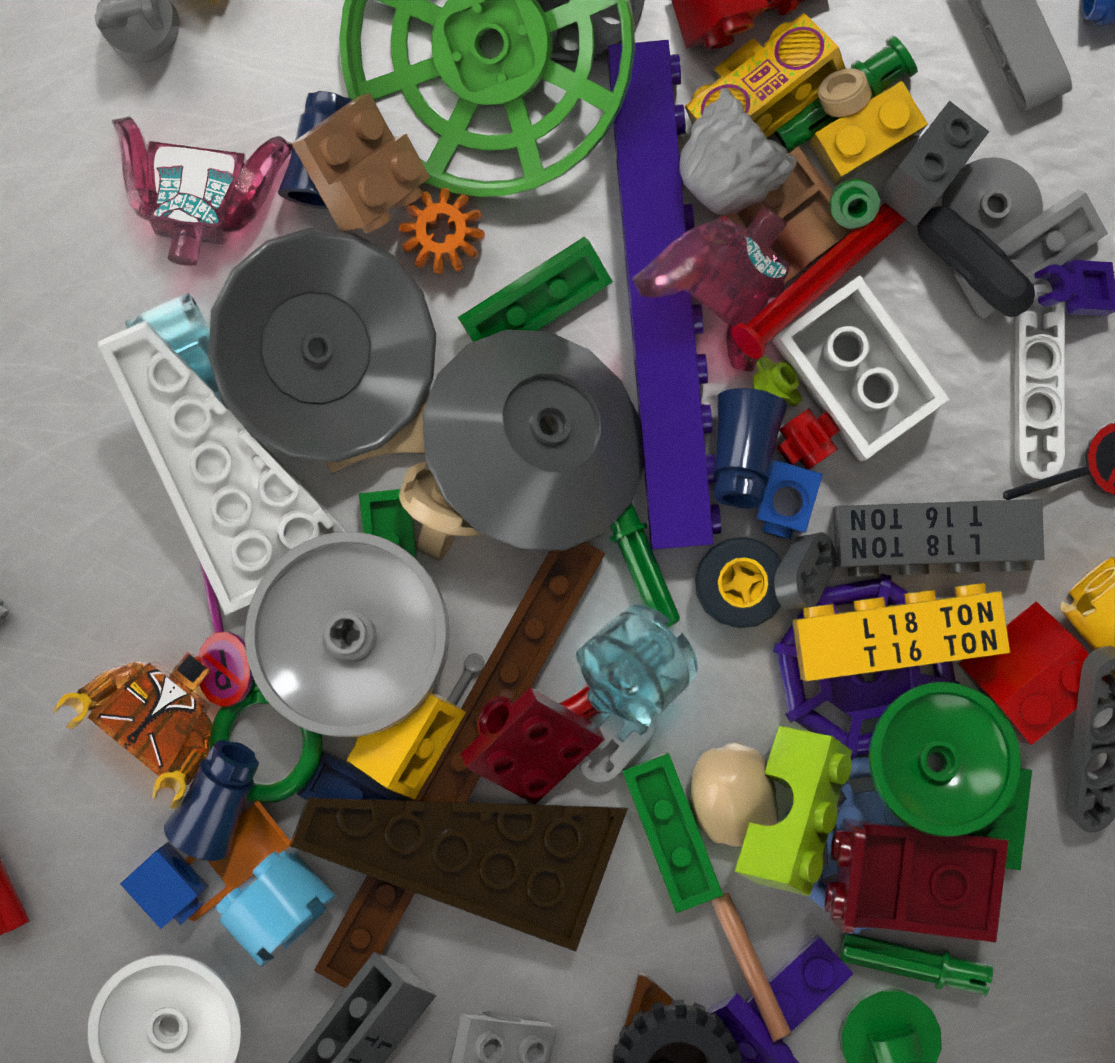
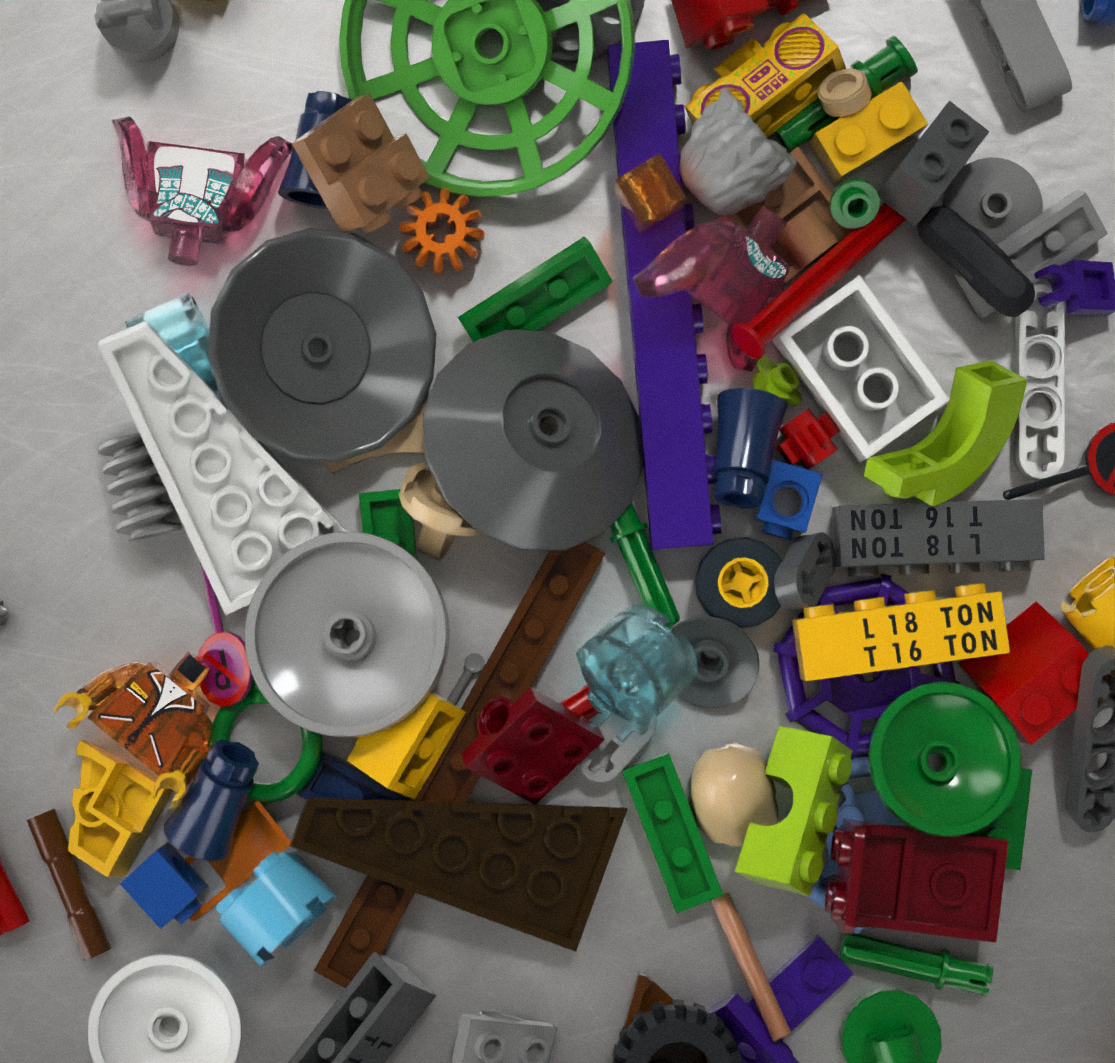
none -> reddish brown piece [26,808,112,961]
none -> yellow slope [68,740,173,877]
none -> light grey piece [97,433,182,541]
none -> clear orange brick [614,153,686,233]
none -> dark grey dish [658,616,760,708]
none -> lime arch [864,360,1028,507]

